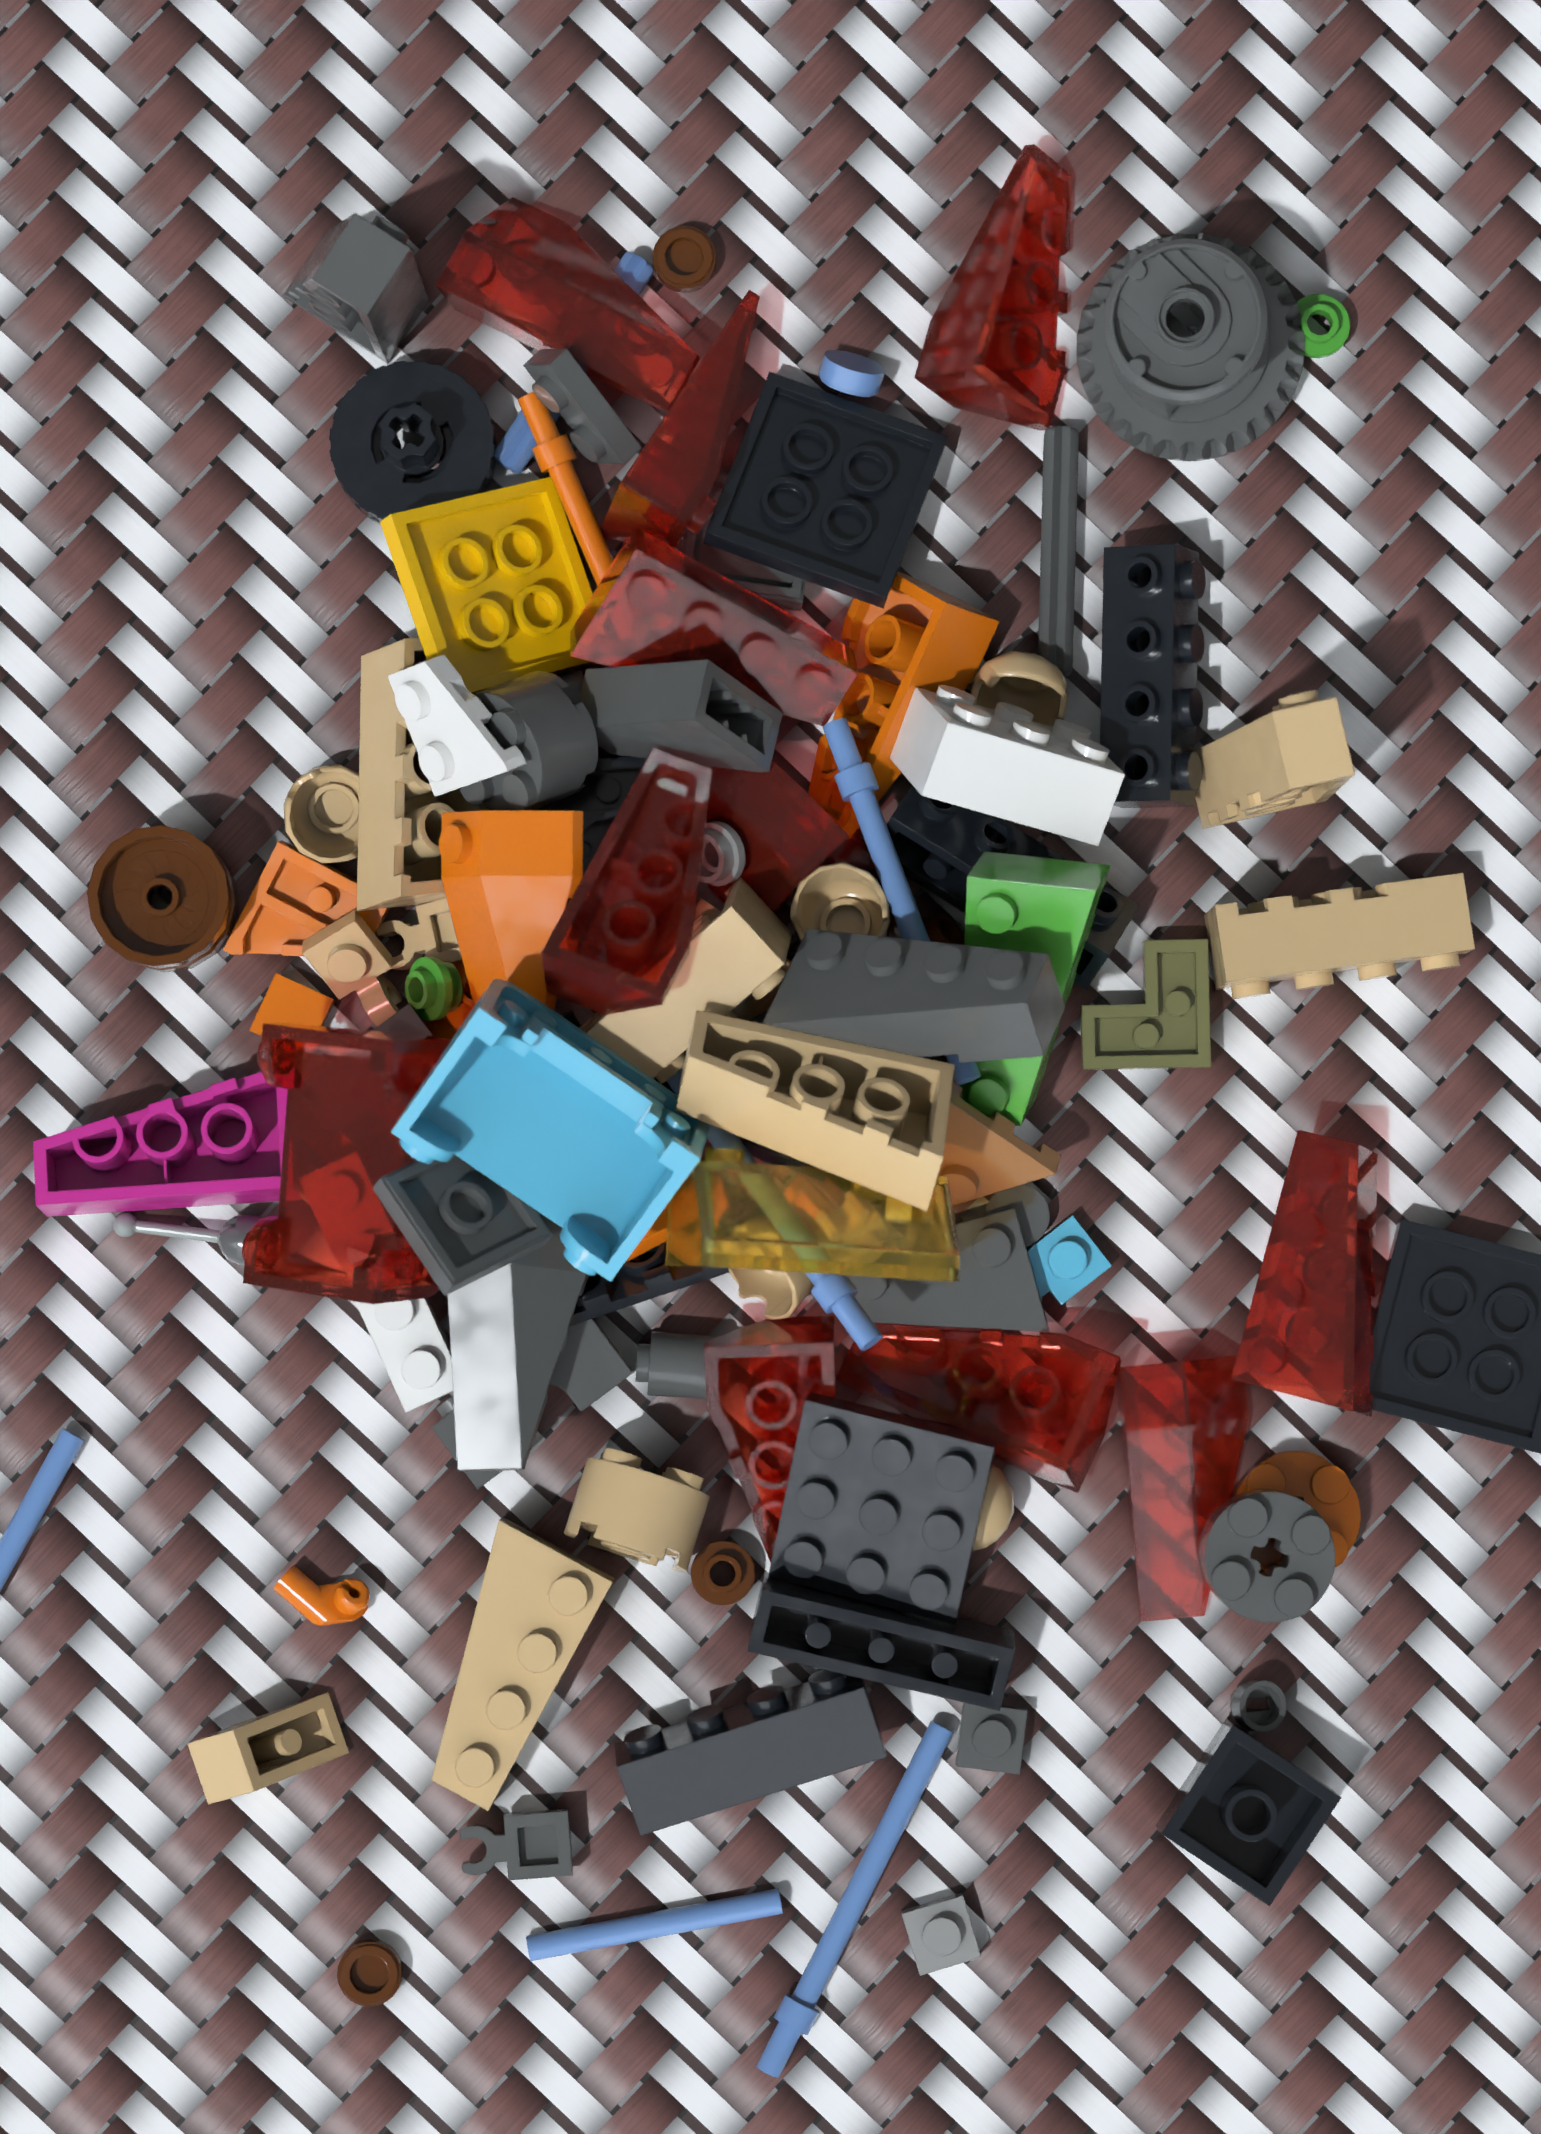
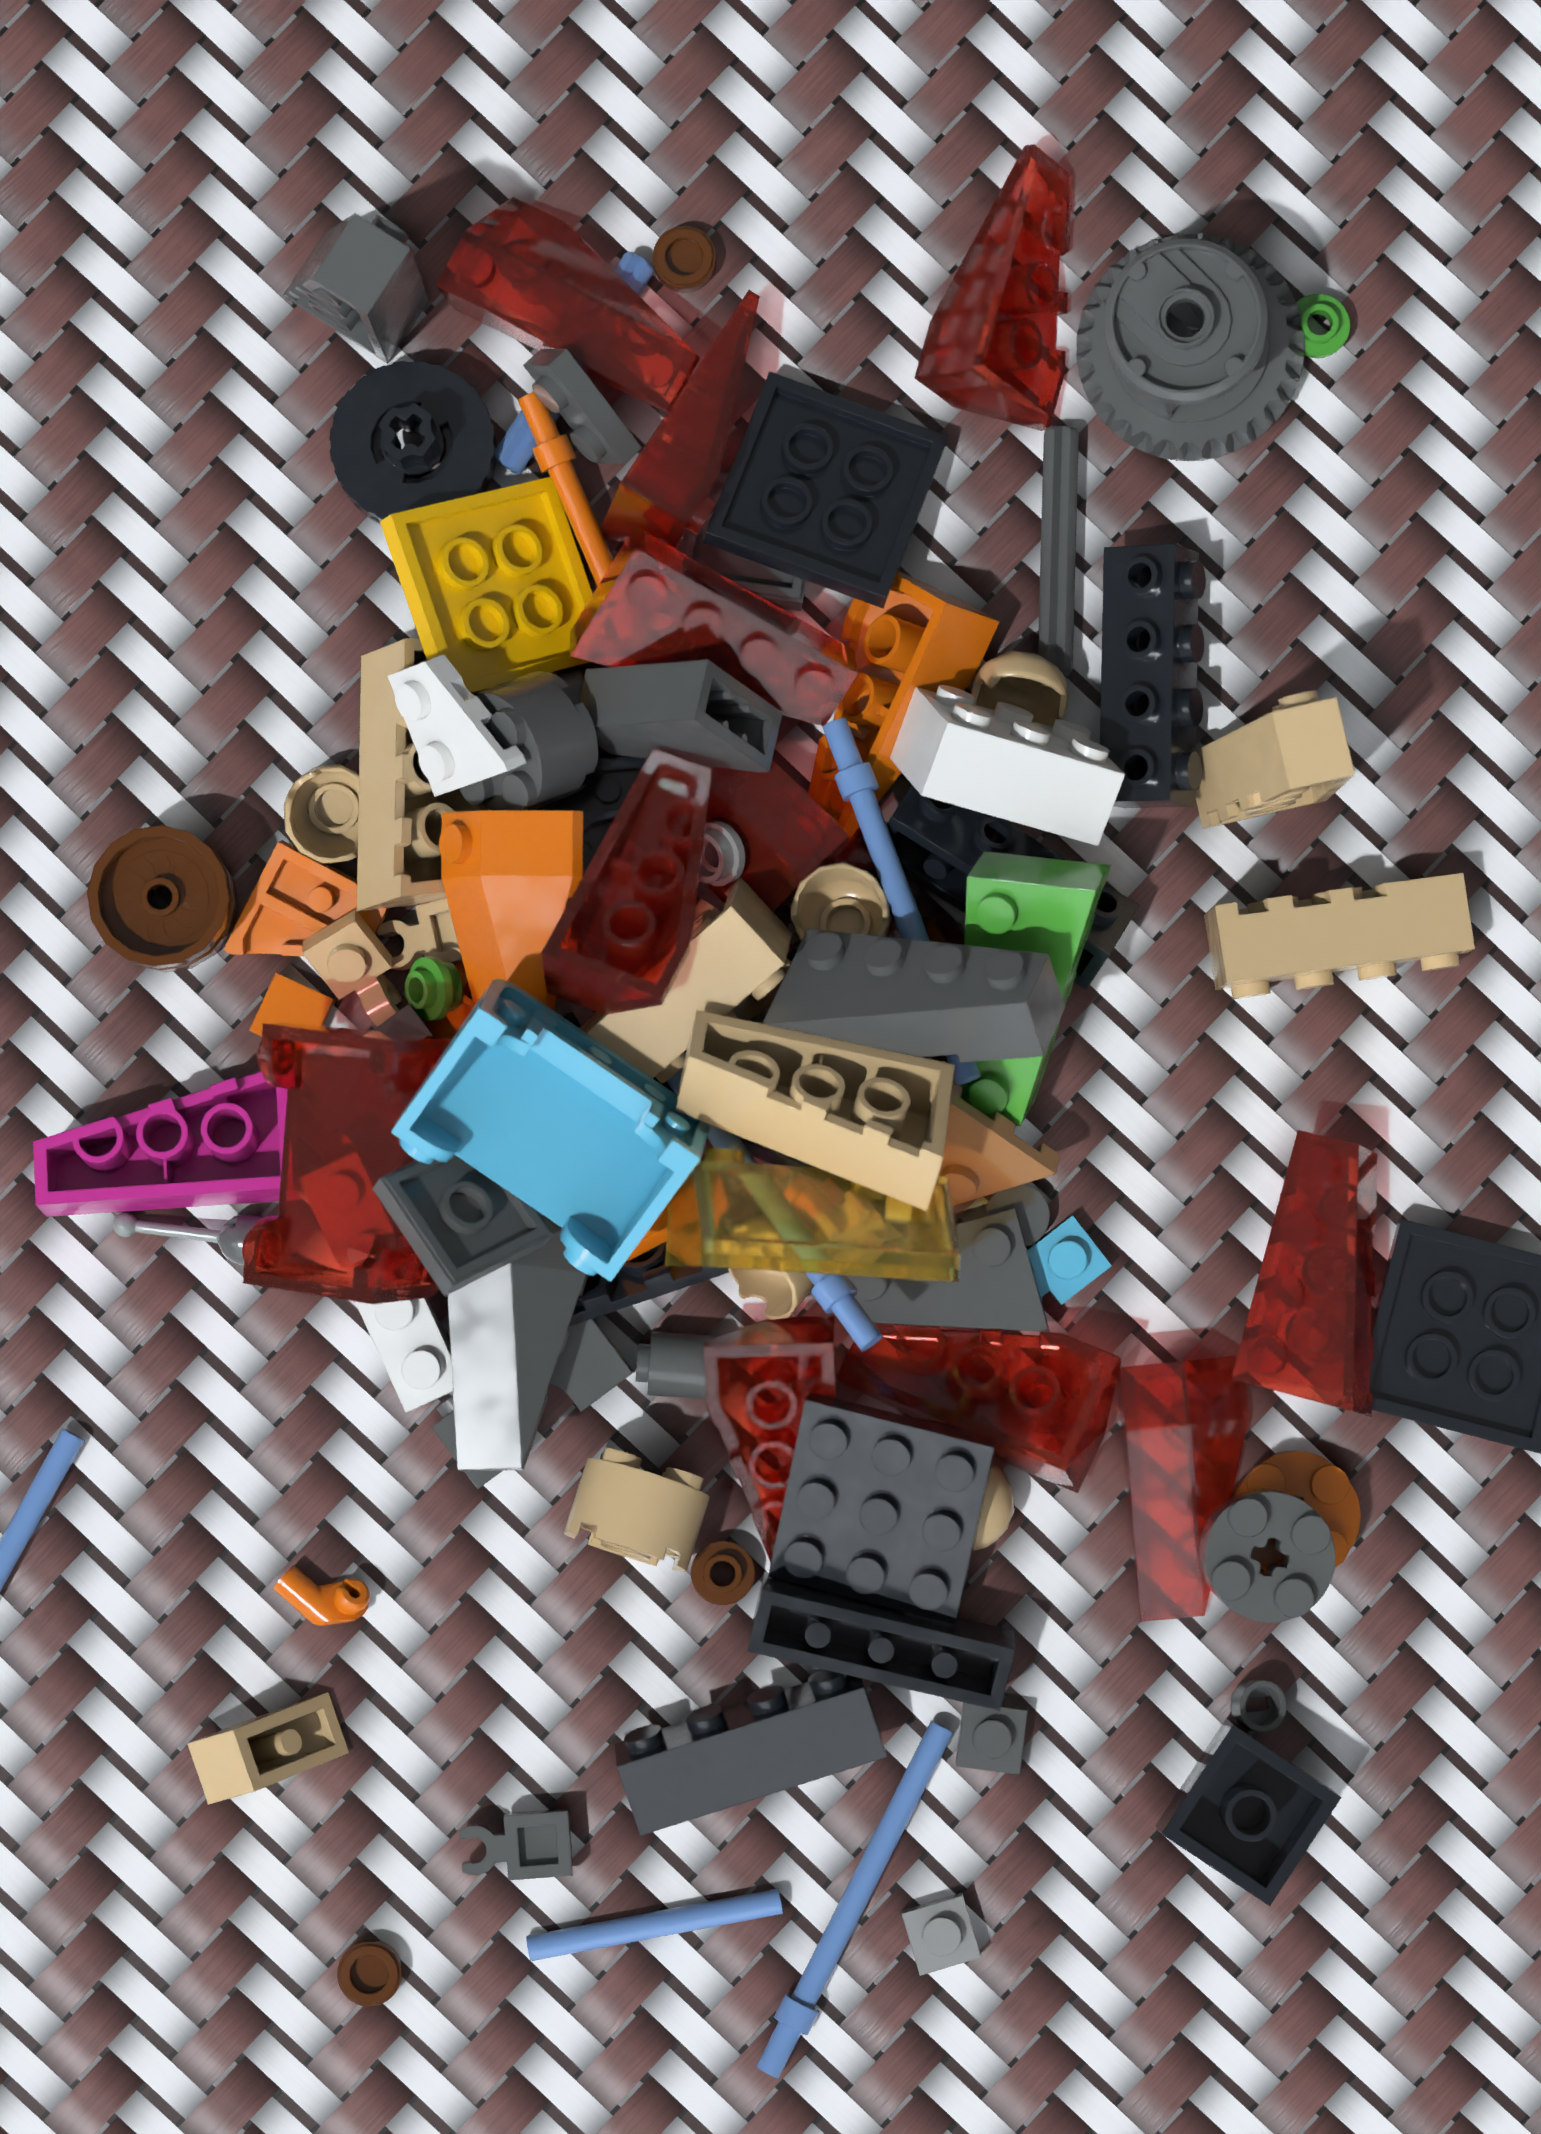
tan wedge [431,1517,615,1811] -> none
medium blue tile [818,350,885,397] -> none
olive plate [1080,939,1211,1070] -> none

